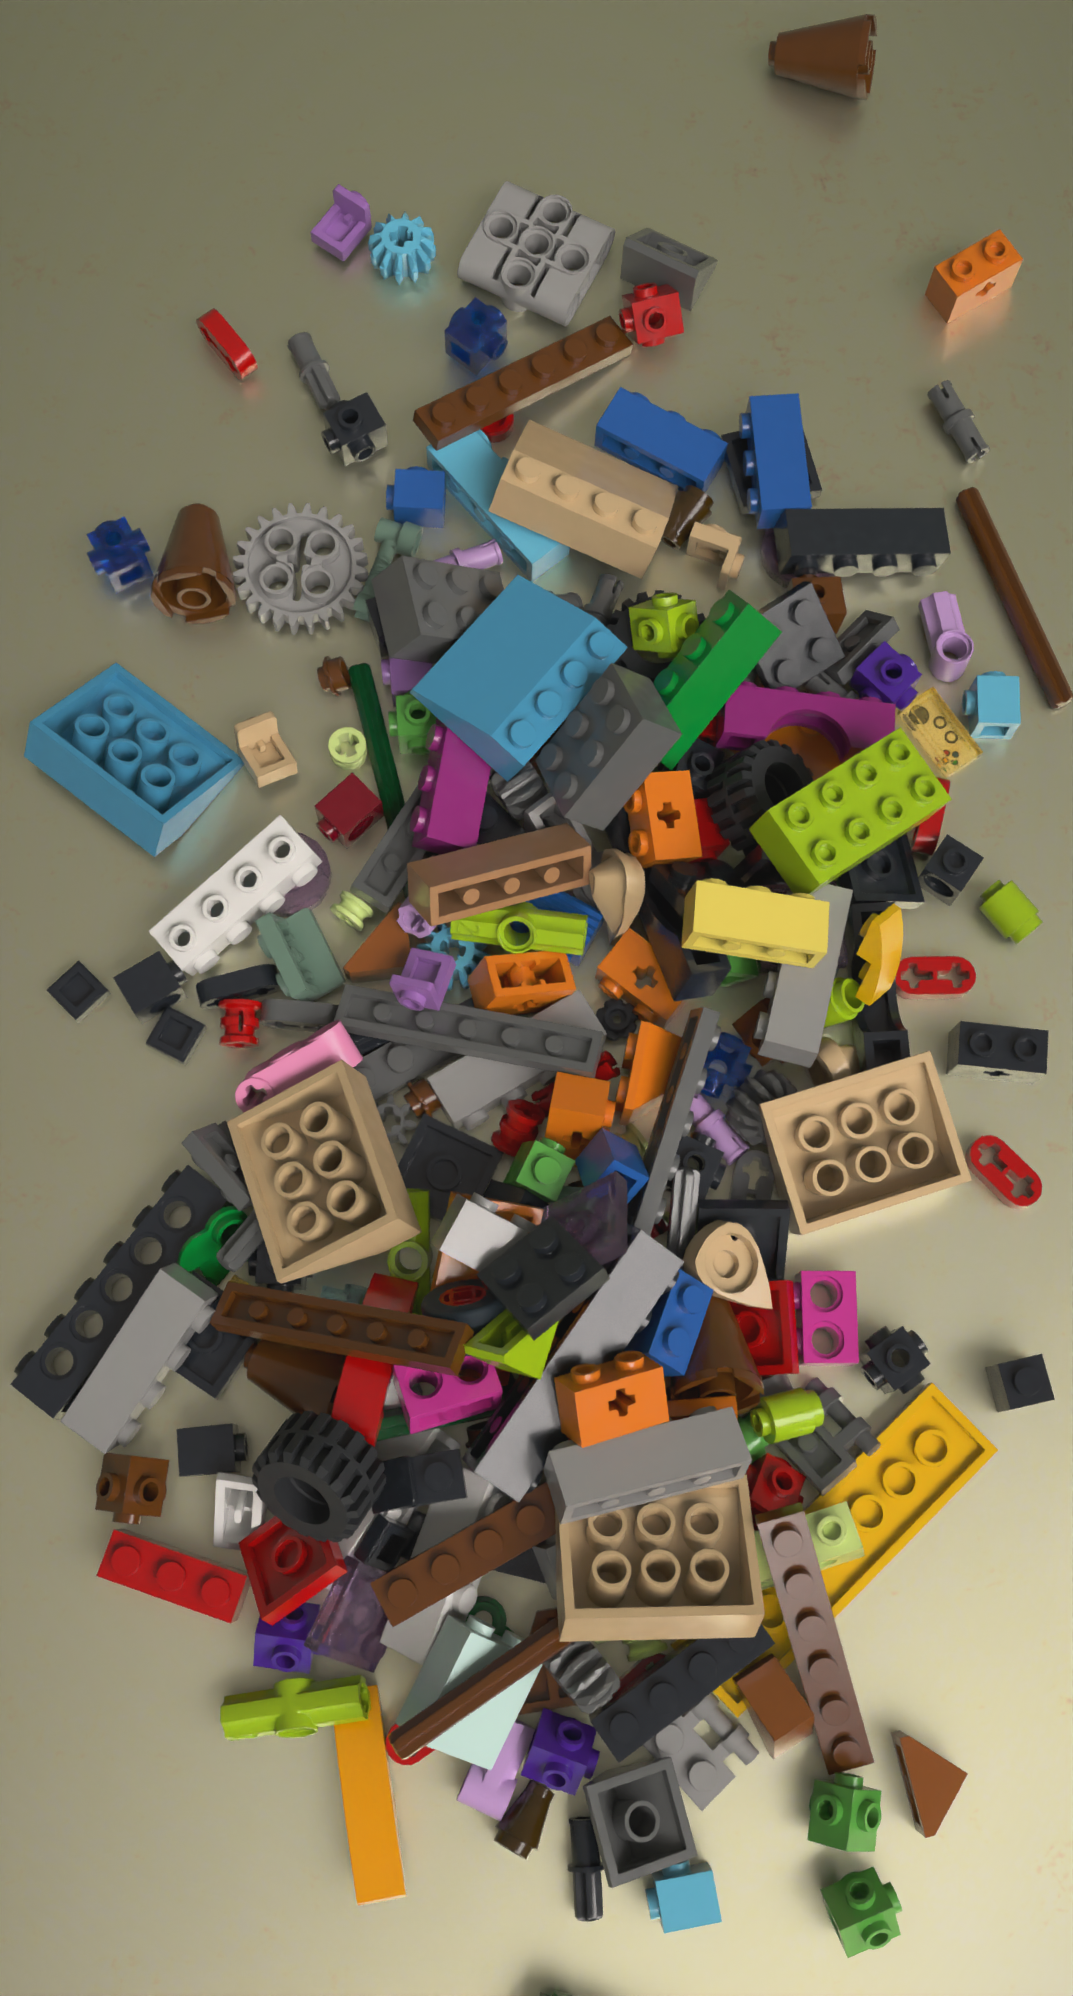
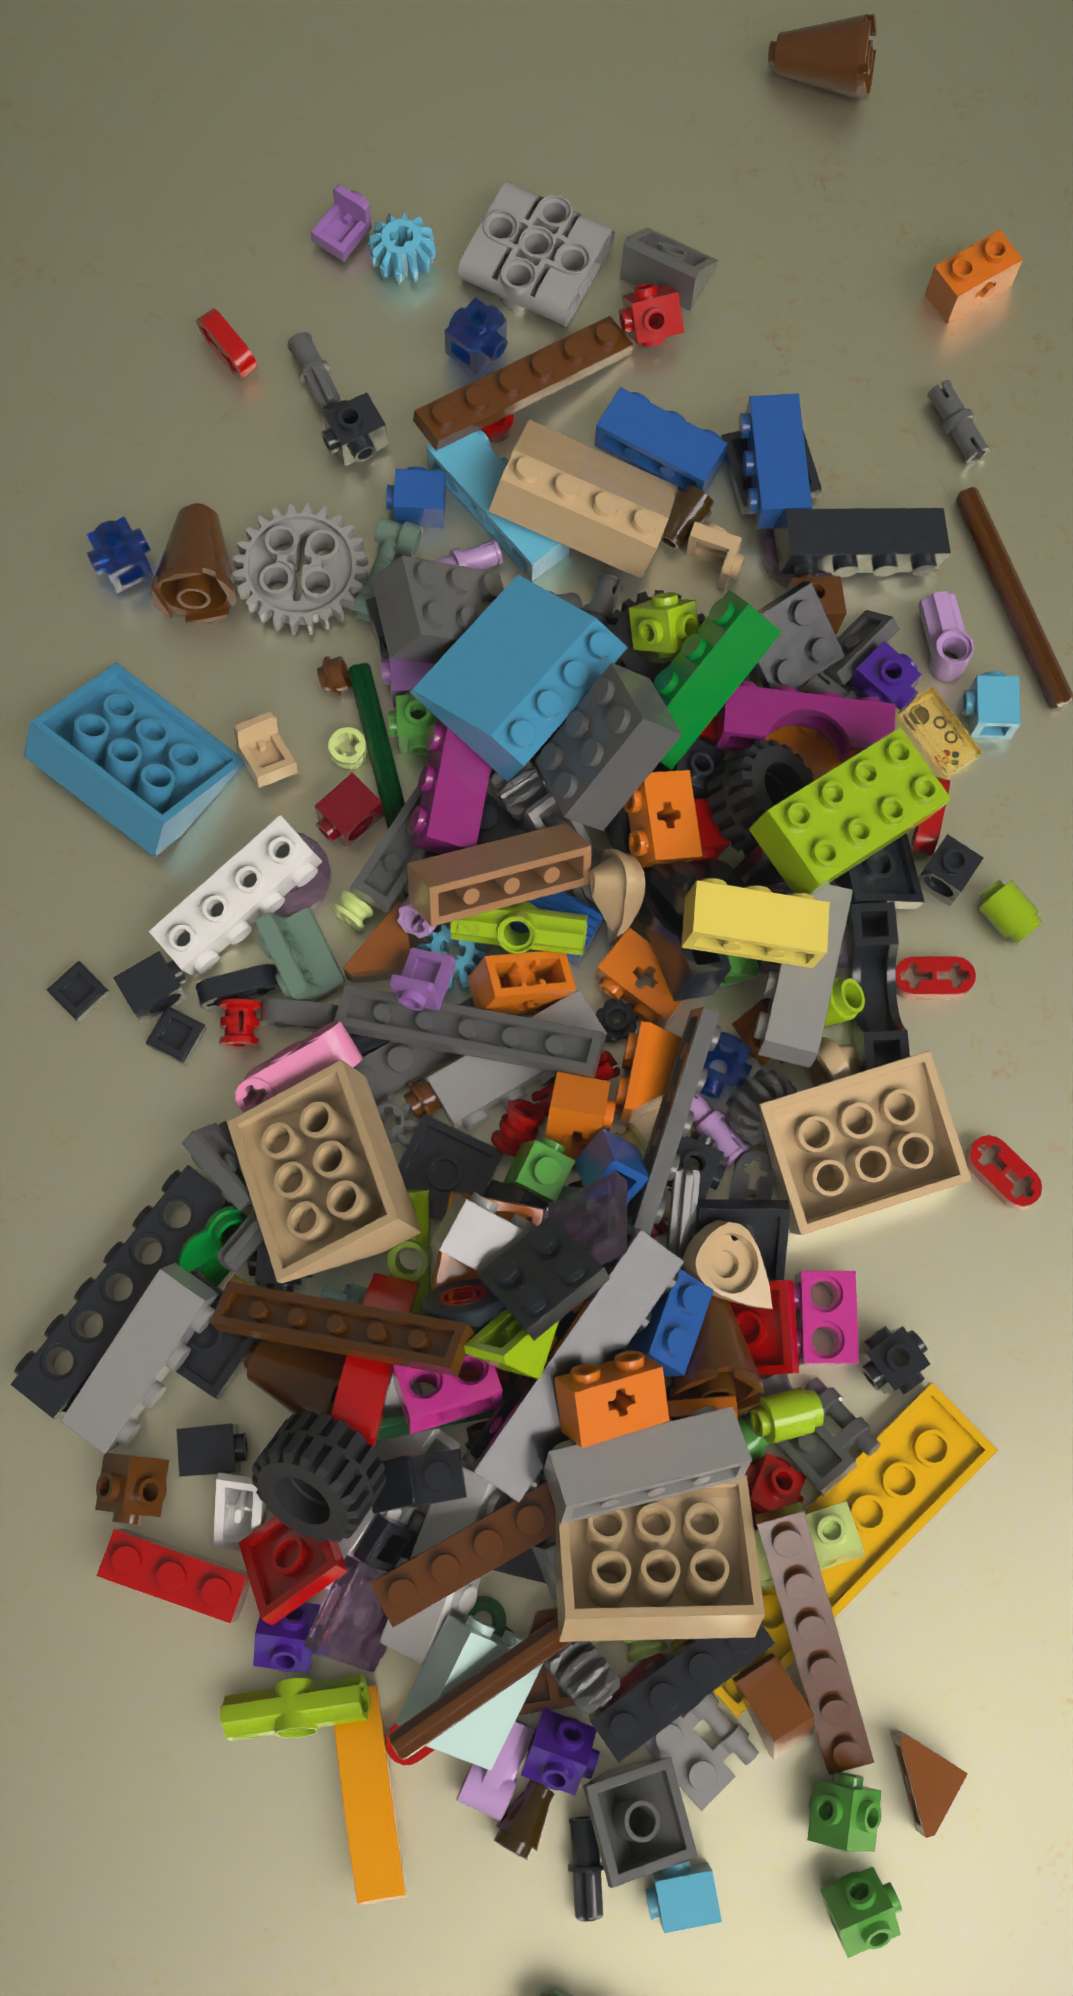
yellow slope [855,903,903,1006] -> none
black brick [946,1021,1049,1084] -> none
black brick [985,1354,1055,1412] -> none

